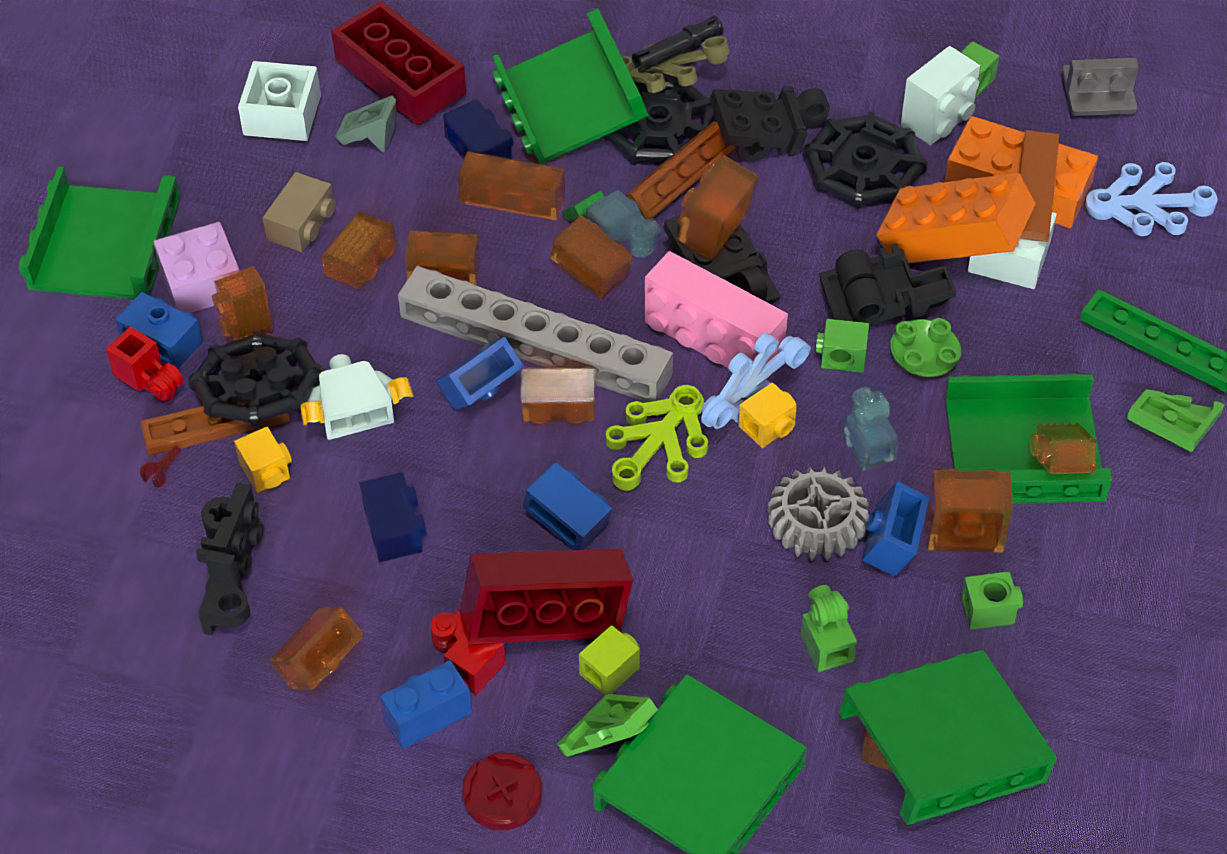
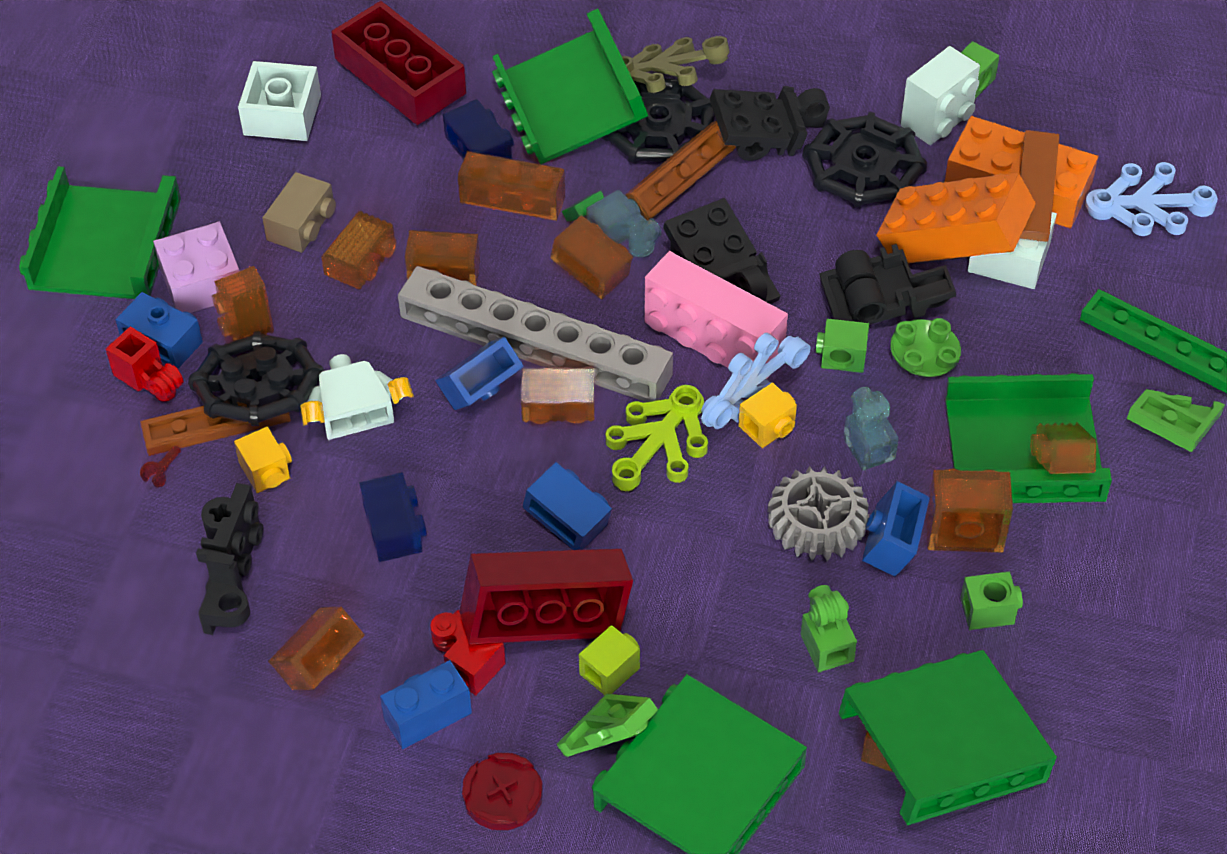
sand green slope [335,95,396,153] -> none
black pin [632,15,724,73] -> none
clear orange brick [677,155,759,260] -> none
flat silver bracket [1062,58,1139,116] -> none

